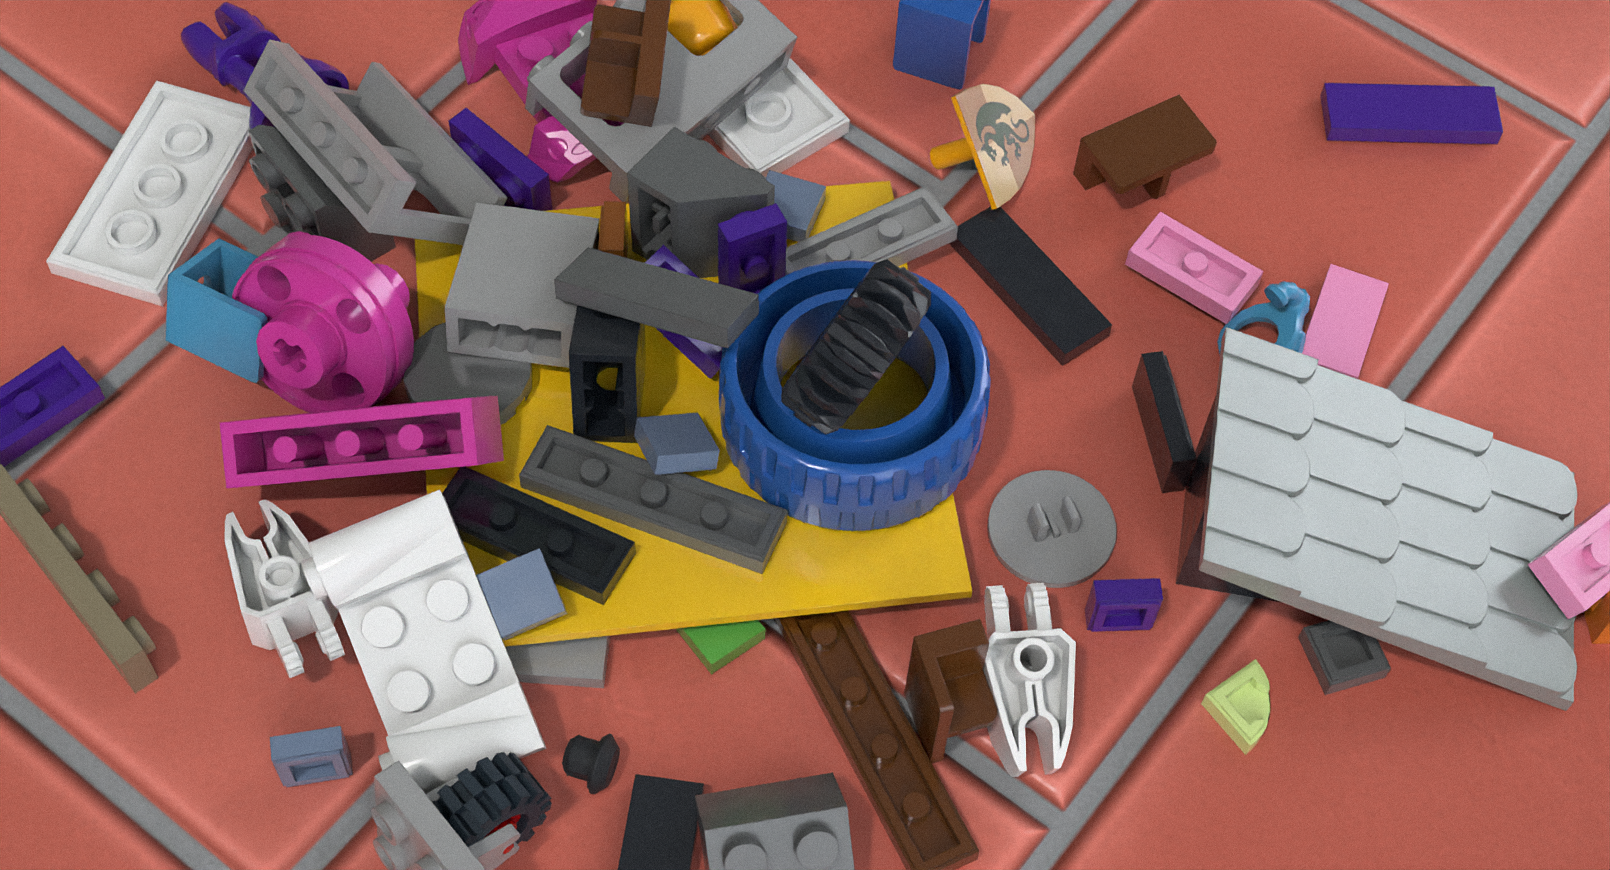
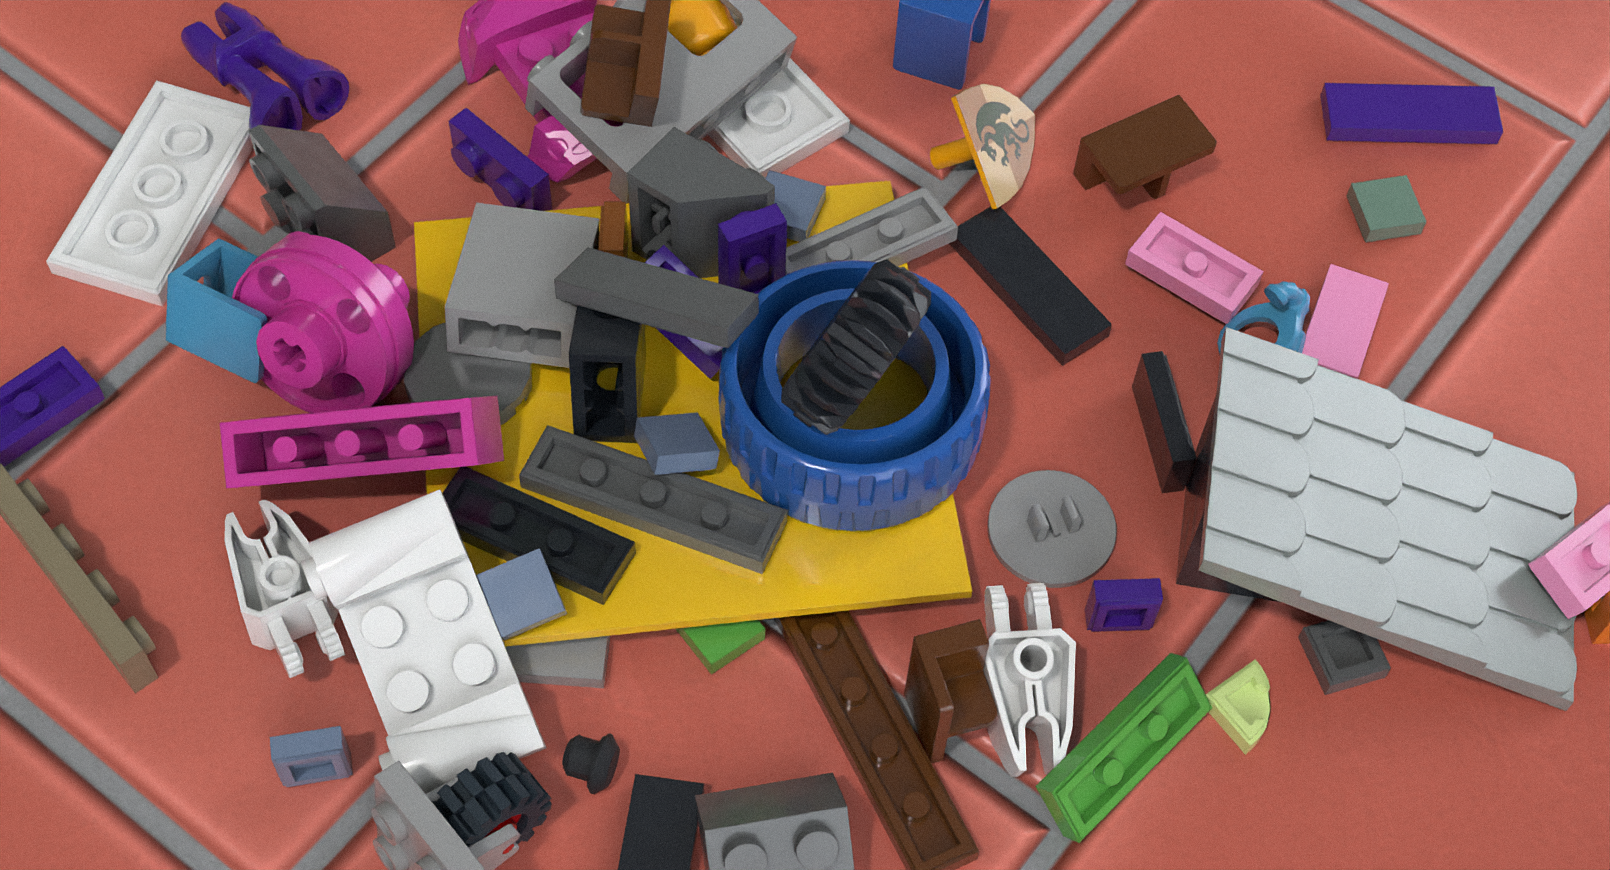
light grey window [243,39,508,245] -> none
none -> bright green tile [1035,653,1212,843]
none -> sand green tile [1346,175,1426,243]

